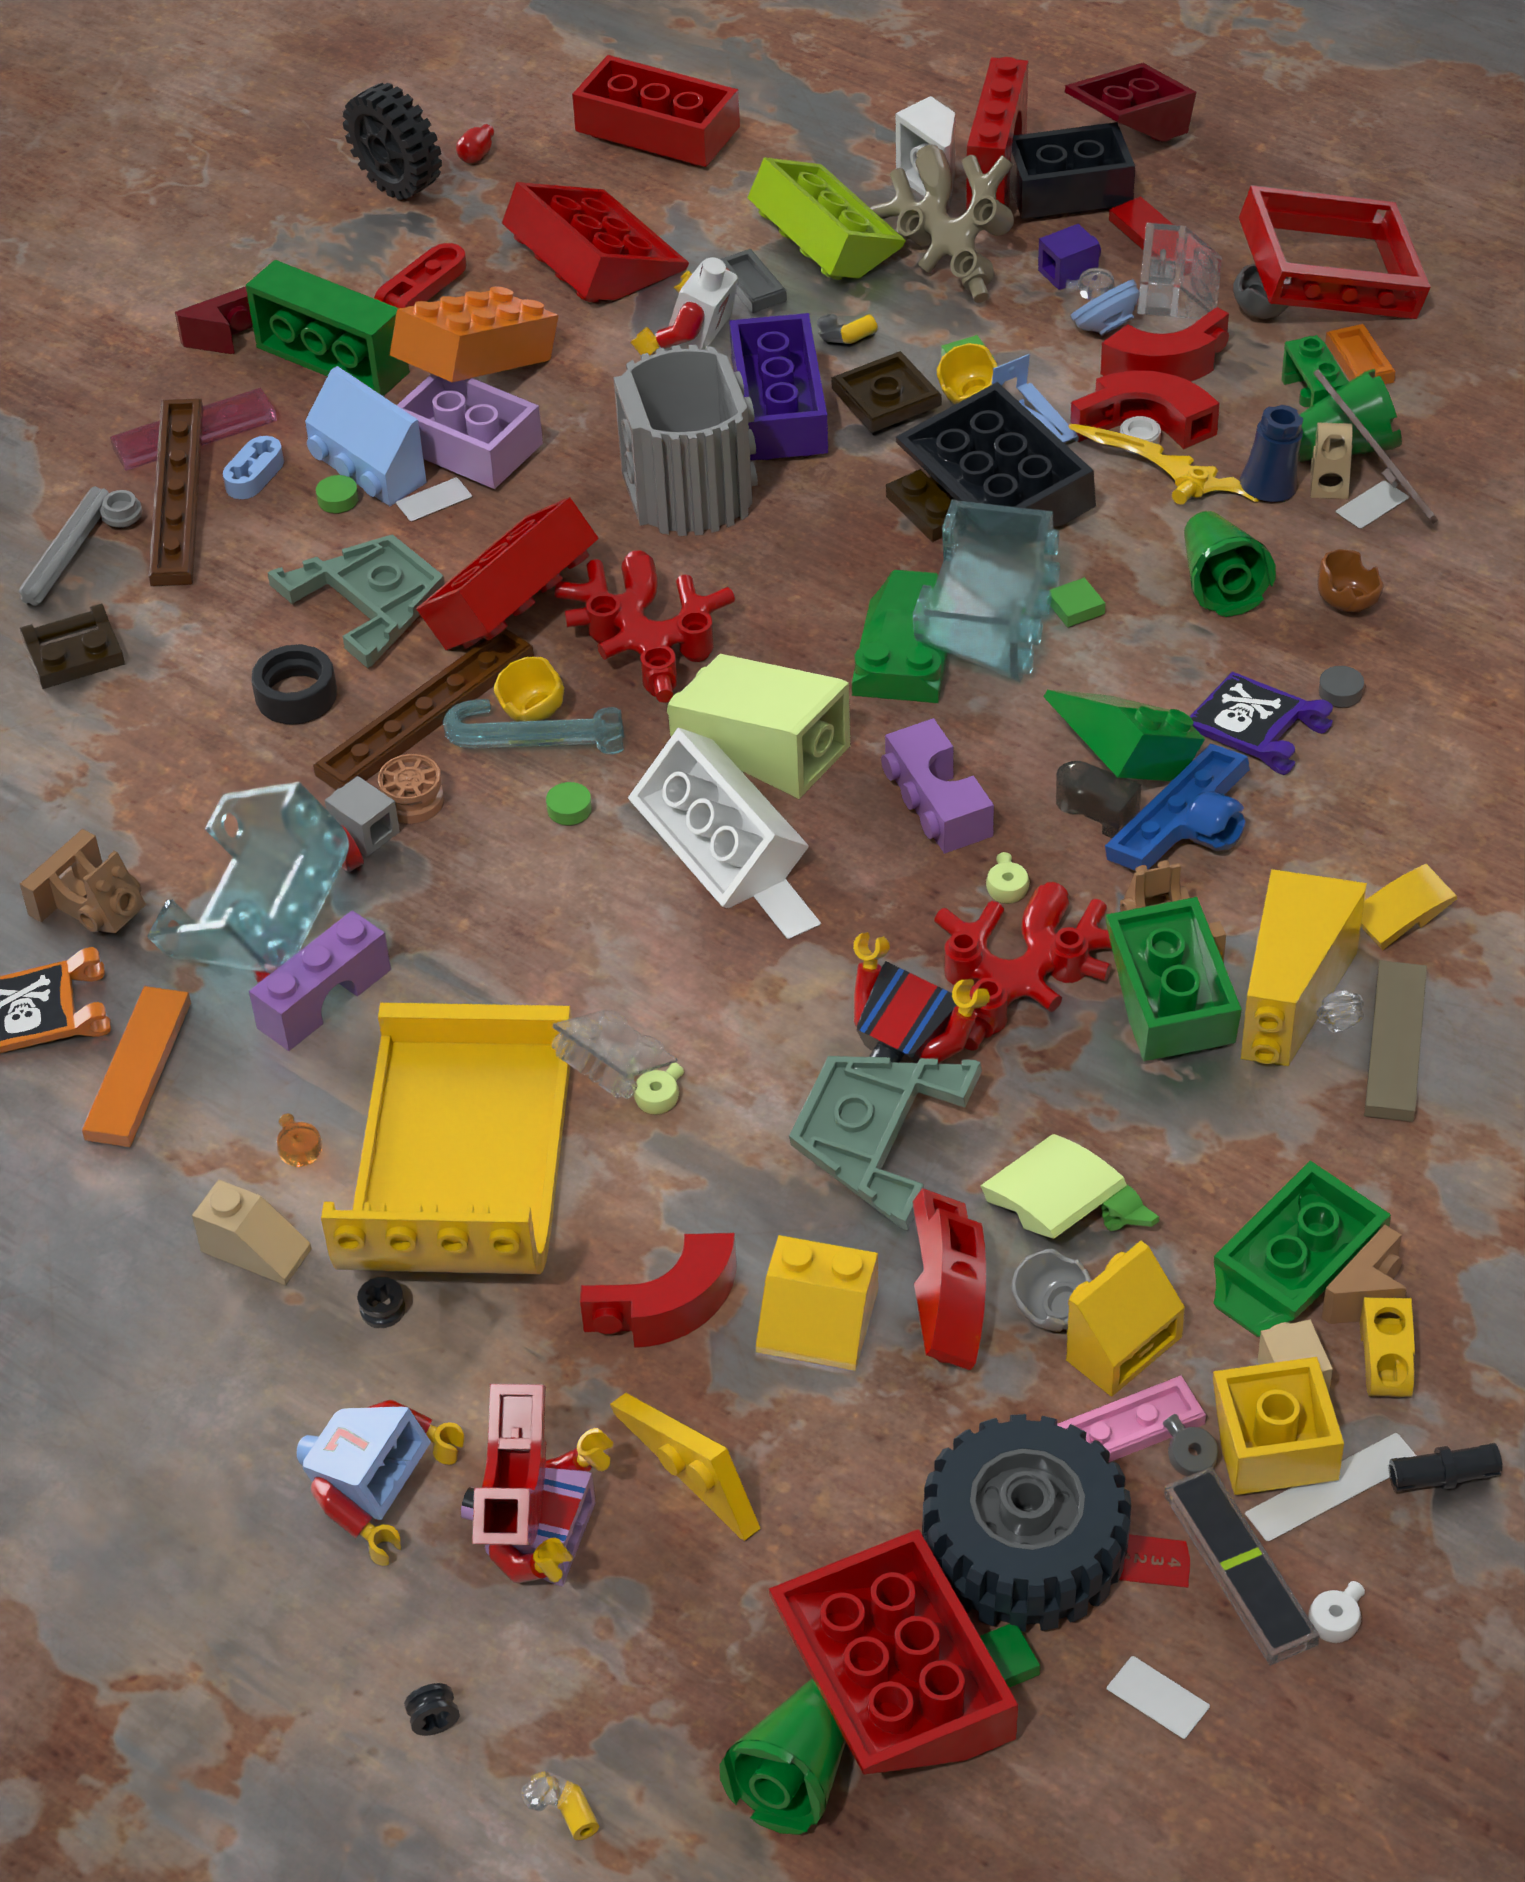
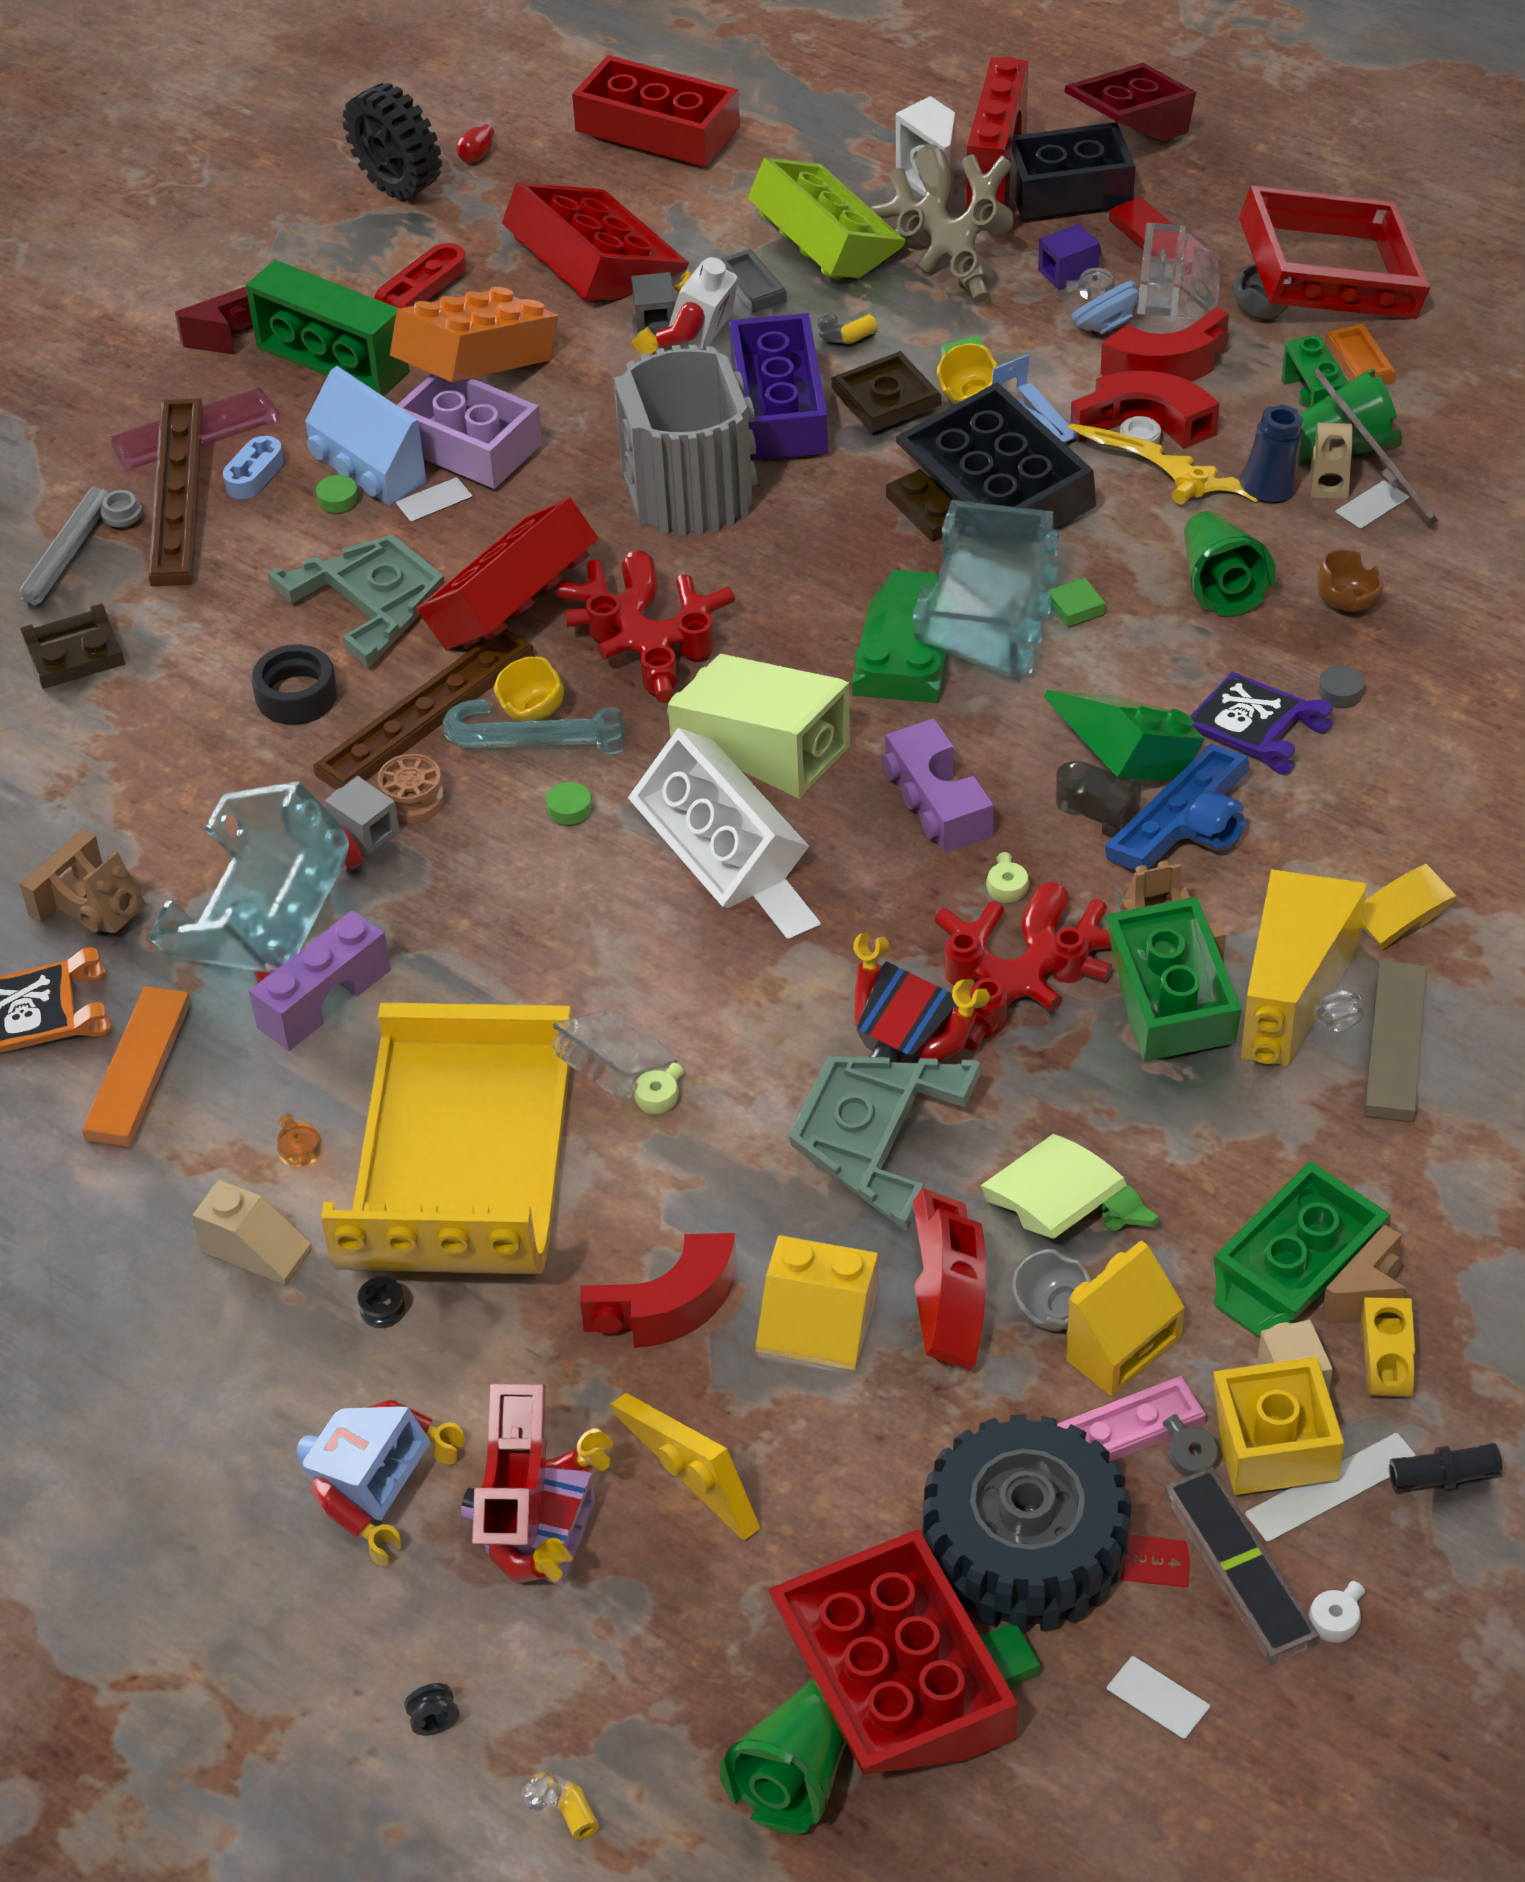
none -> dark grey brick [631,272,675,335]

